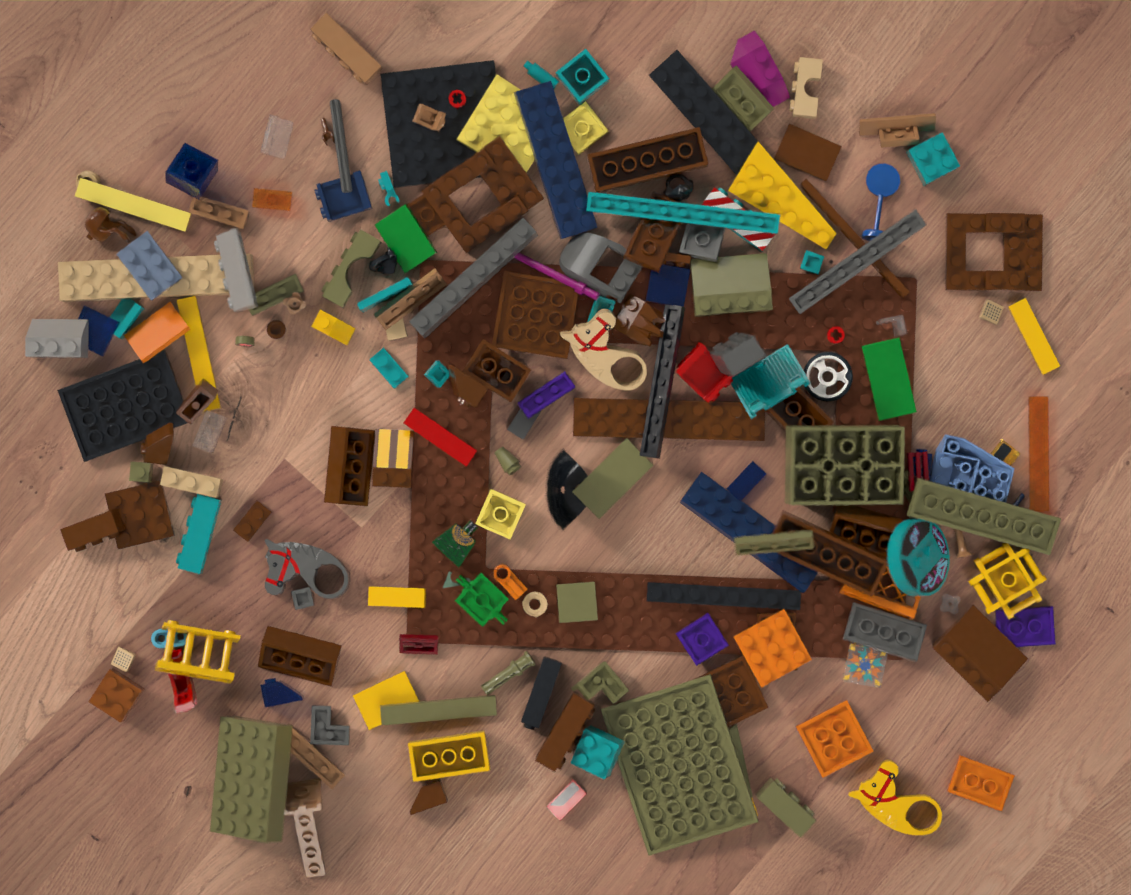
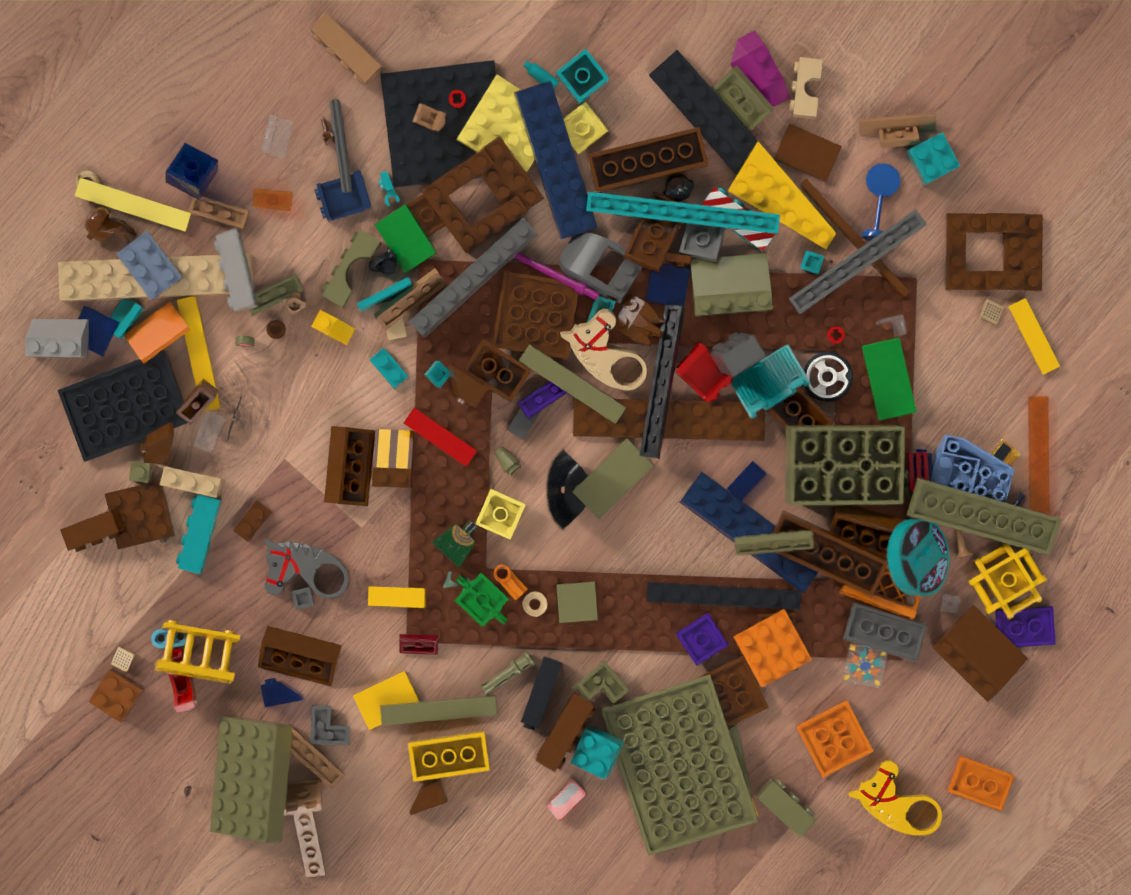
none -> olive tile [519,344,626,424]

